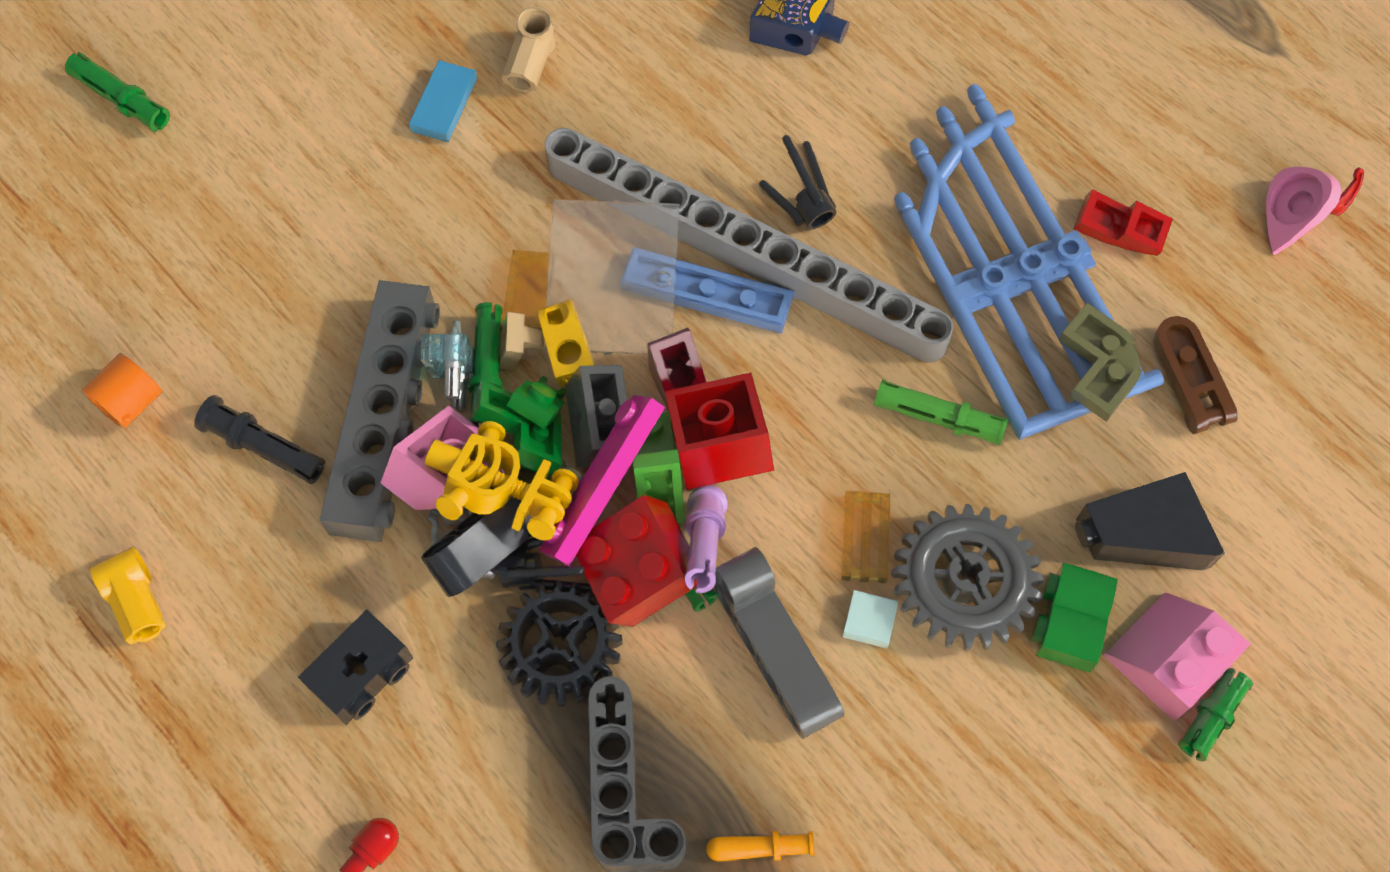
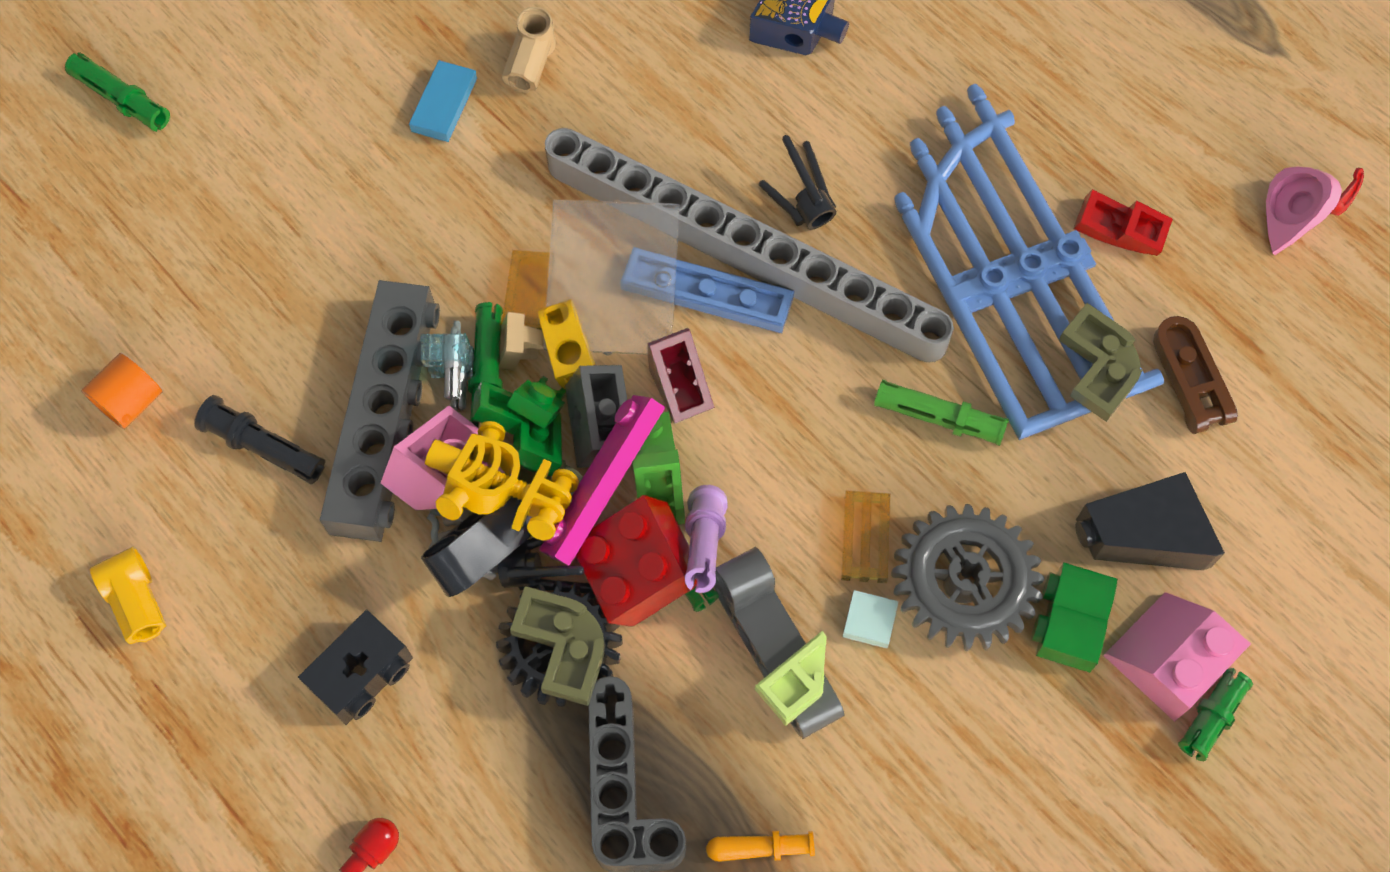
red brick [665,372,775,490] -> none
none -> olive plate [510,586,605,706]
none -> yellowish green tile [755,631,827,726]

